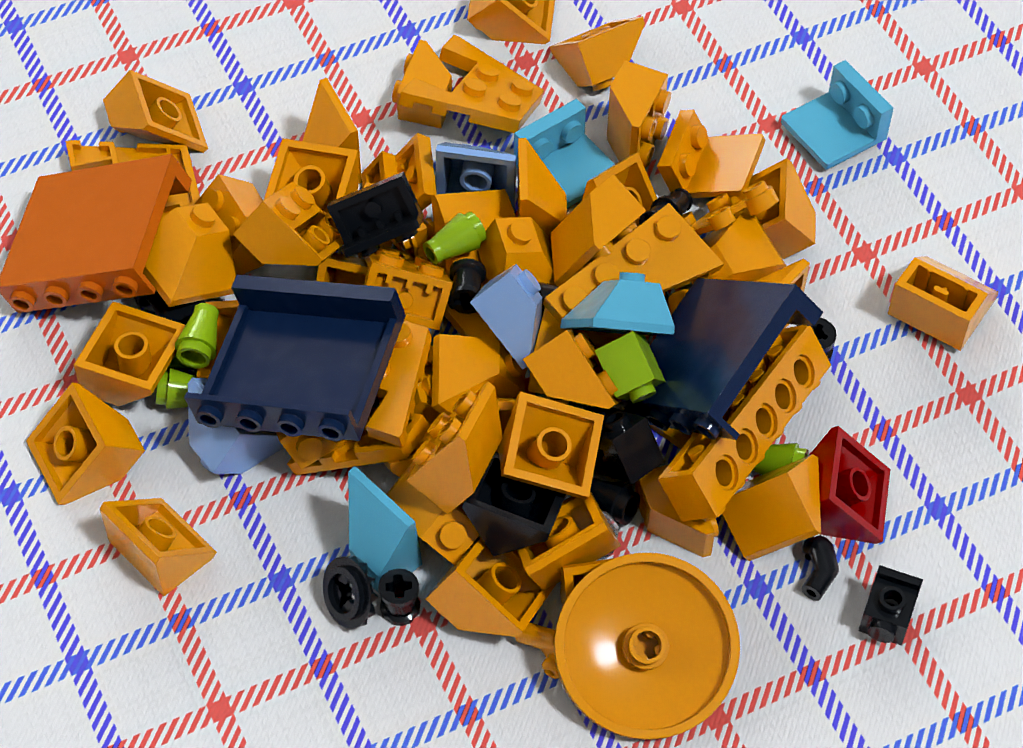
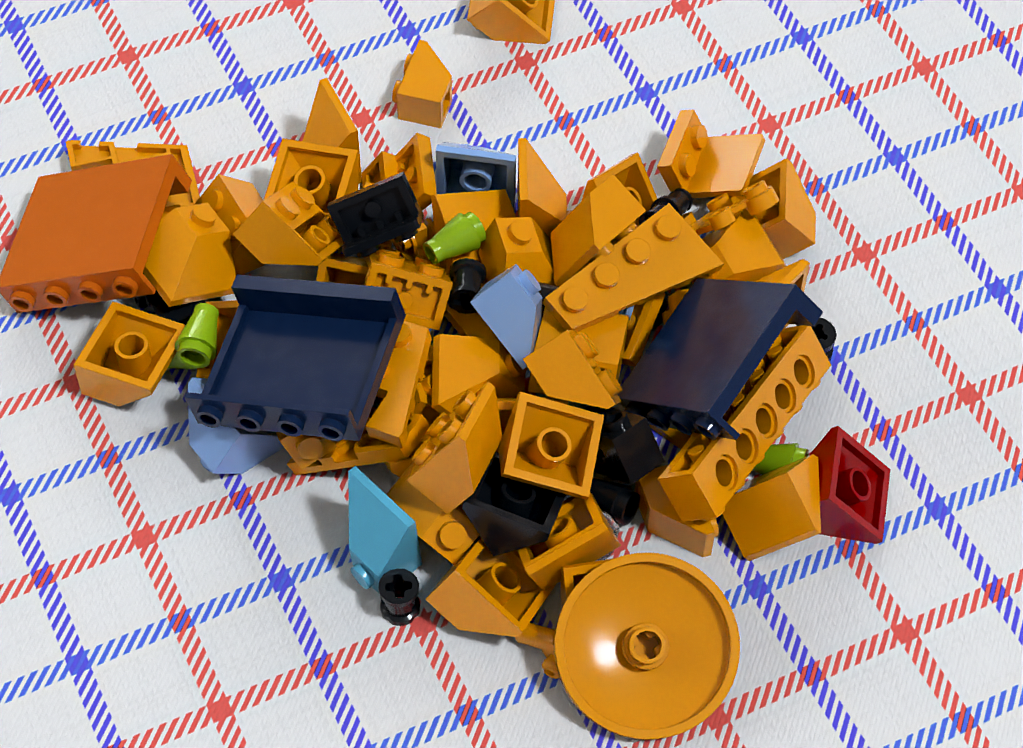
light orange slope [26,382,145,505] -> none
light orange slope [100,498,217,596] -> none
light orange slope [103,70,208,153] -> none
lime cone [156,368,197,410] -> none
black gear [323,556,379,629] -> none
light orange wing [398,35,544,133] -> none
medium azure bracket [514,99,615,208] -> none
light orange slope [549,16,645,91] -> none
medium azure slope [560,272,675,335] -> none
lime brick [594,331,666,403] -> none
light orange slope [607,60,671,167] -> none
medium azure bracket [781,60,894,169] -> none
black arm [801,535,839,601] -> none
black brick [858,565,923,646] -> none
light orange slope [888,256,999,351] -> none

